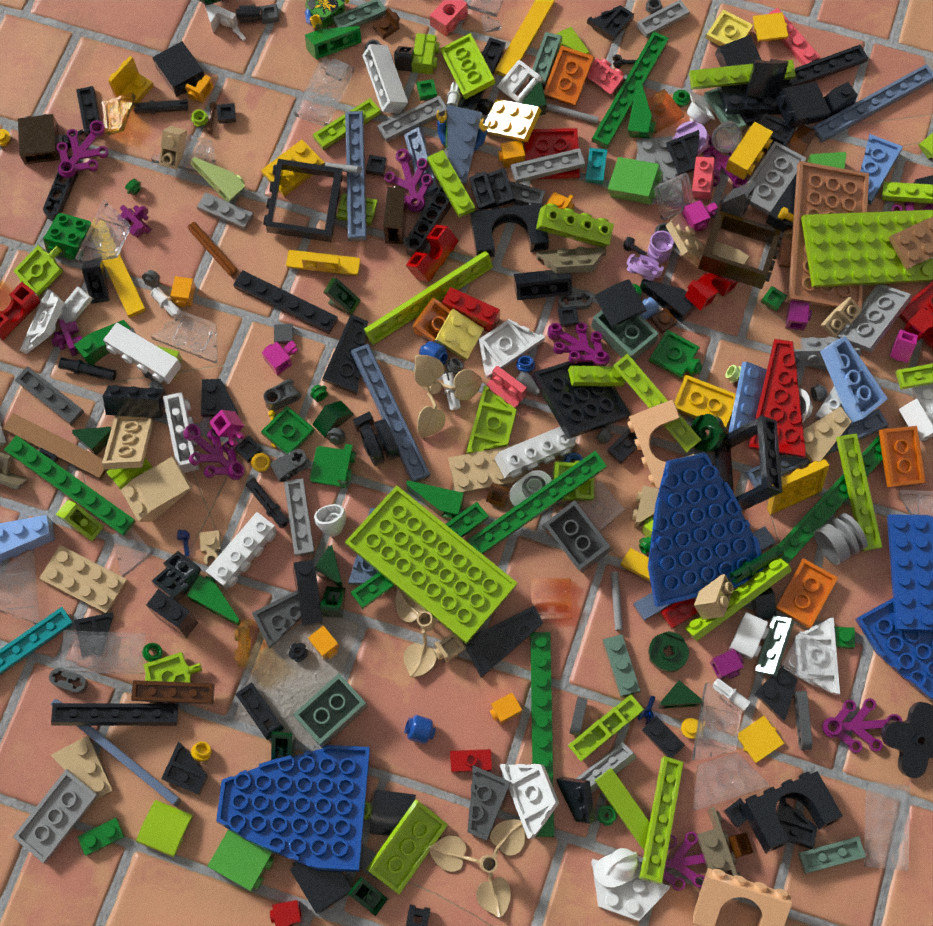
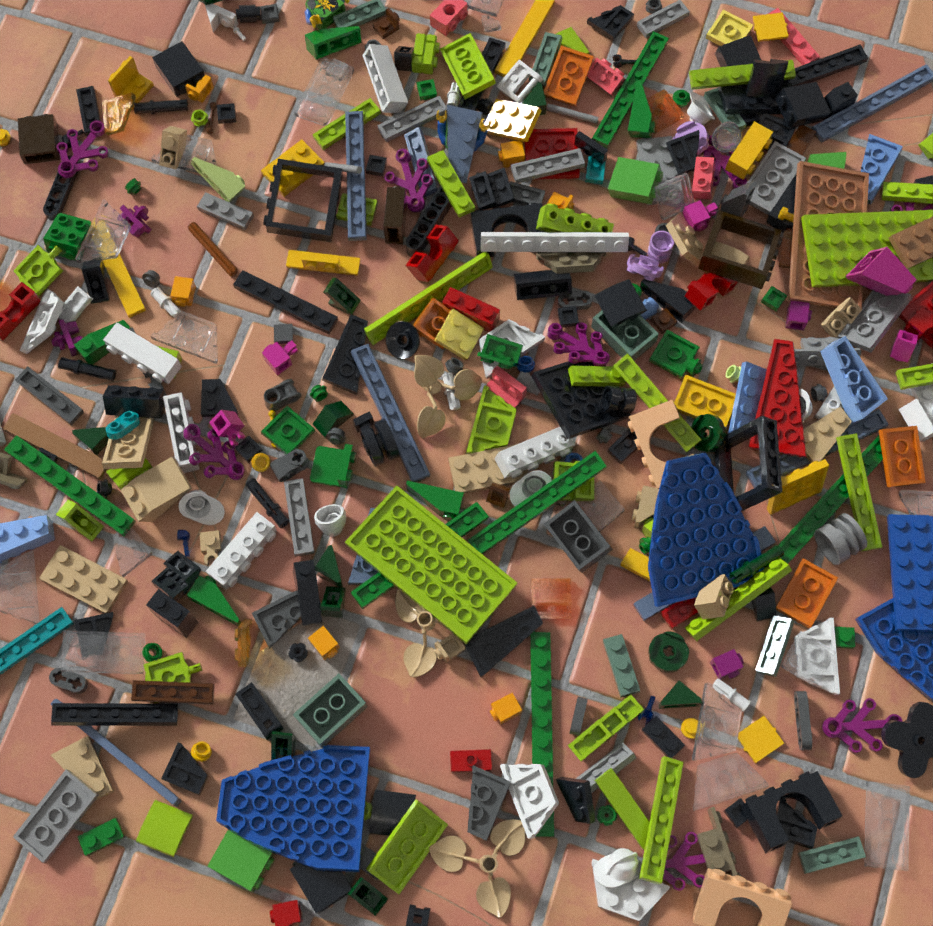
blue head [404,715,436,744] -> none
blue head [419,341,448,365] -> none
light grey bar [611,571,623,631] -> none
white brick [728,612,769,660] -> none
reddish brown plate [728,832,753,858] -> none
black wing [754,666,797,722] -> none
none -> black plate [97,479,112,498]
none -> teal plate [105,411,140,440]
none -> white piece [178,490,225,525]
none -> black dish [386,321,420,359]
none -> green bracket [477,334,524,369]
none -> white plate [481,232,629,252]
none -> black plate [574,131,608,164]
none -> black wheel [602,386,637,413]
none -> dark pink slope [845,247,917,296]

